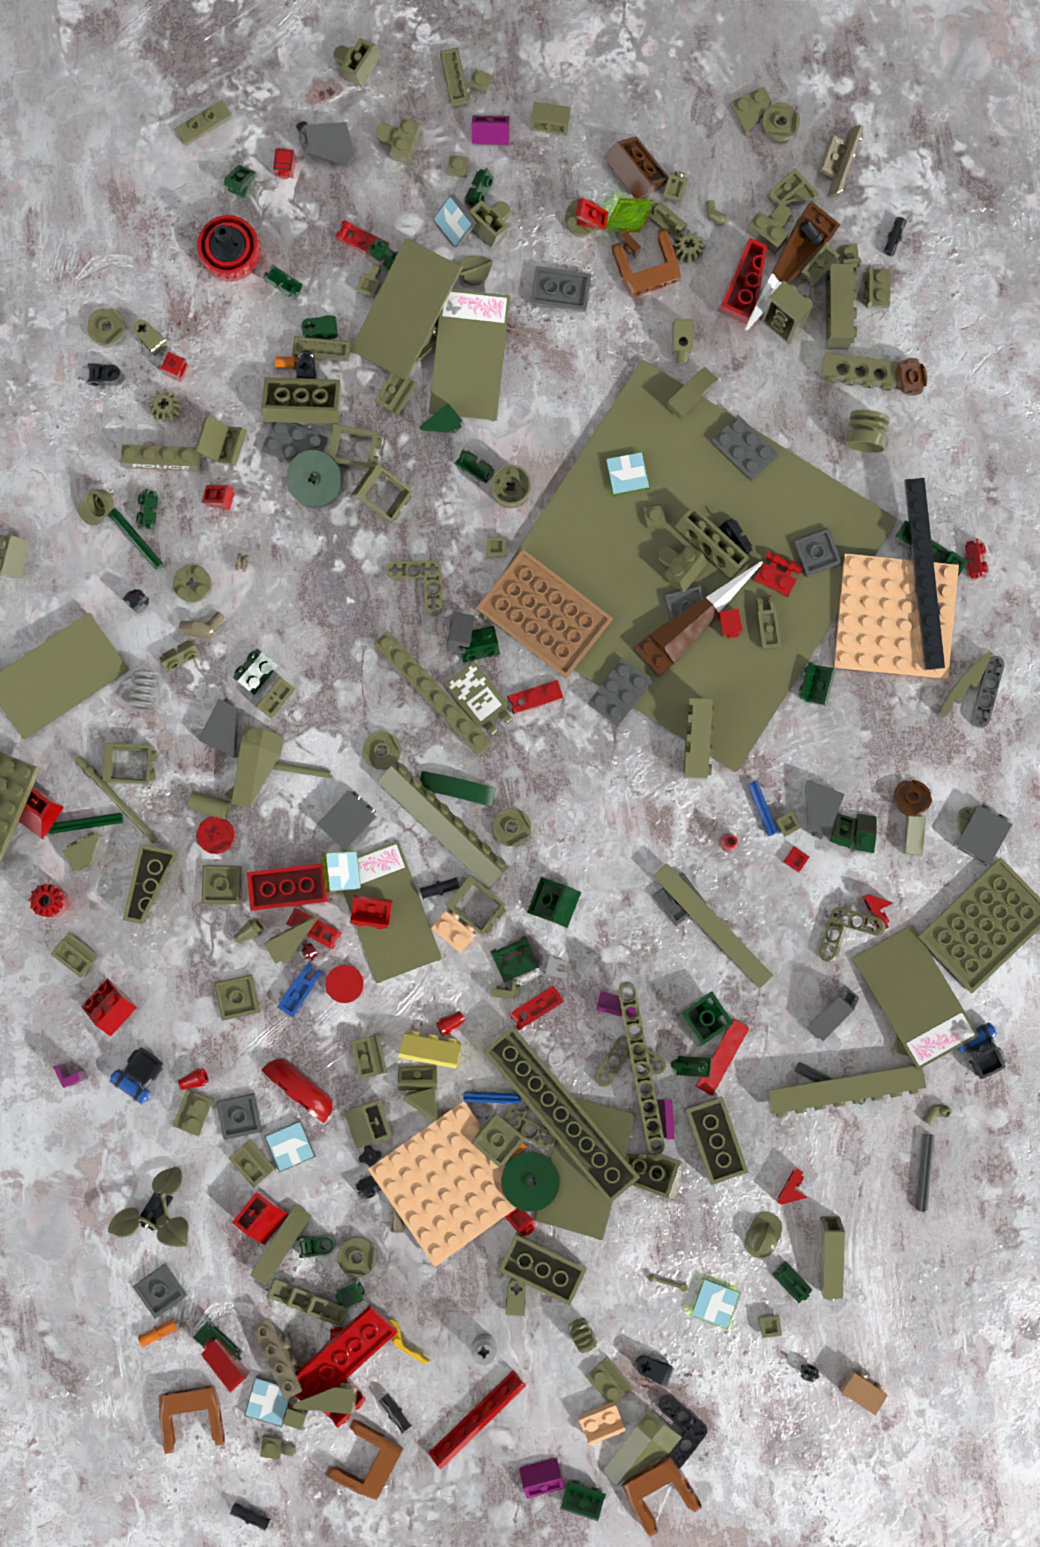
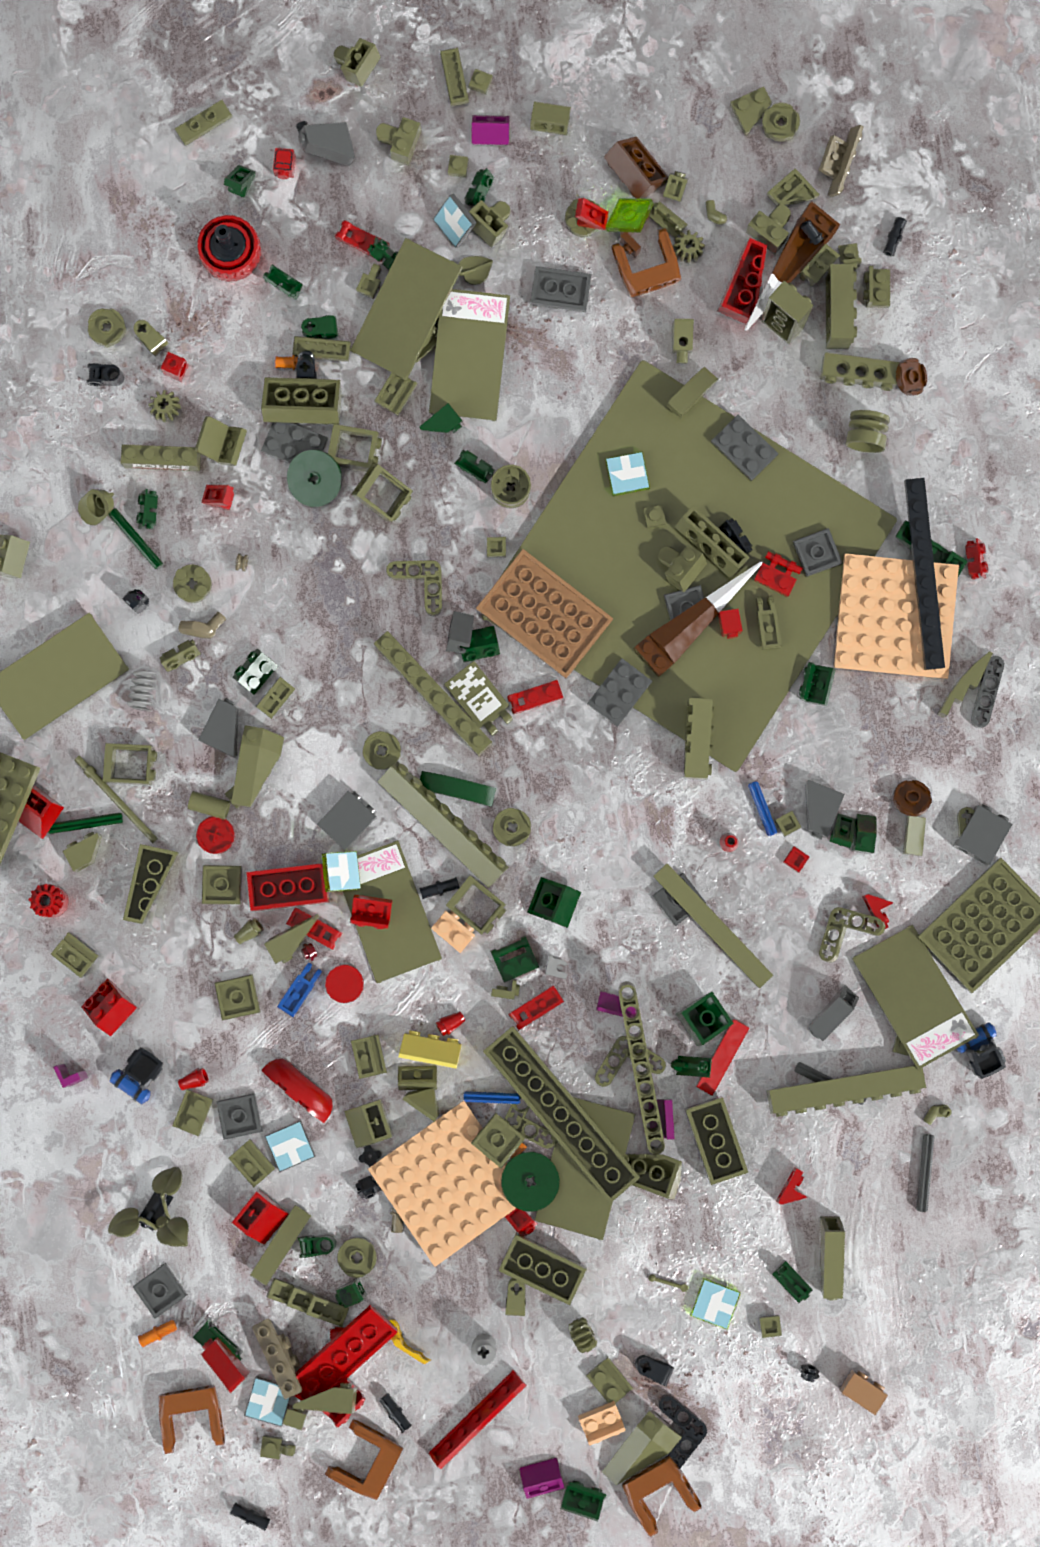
olive bar [273,762,331,778] -> none
olive piece [745,1212,782,1258] -> none

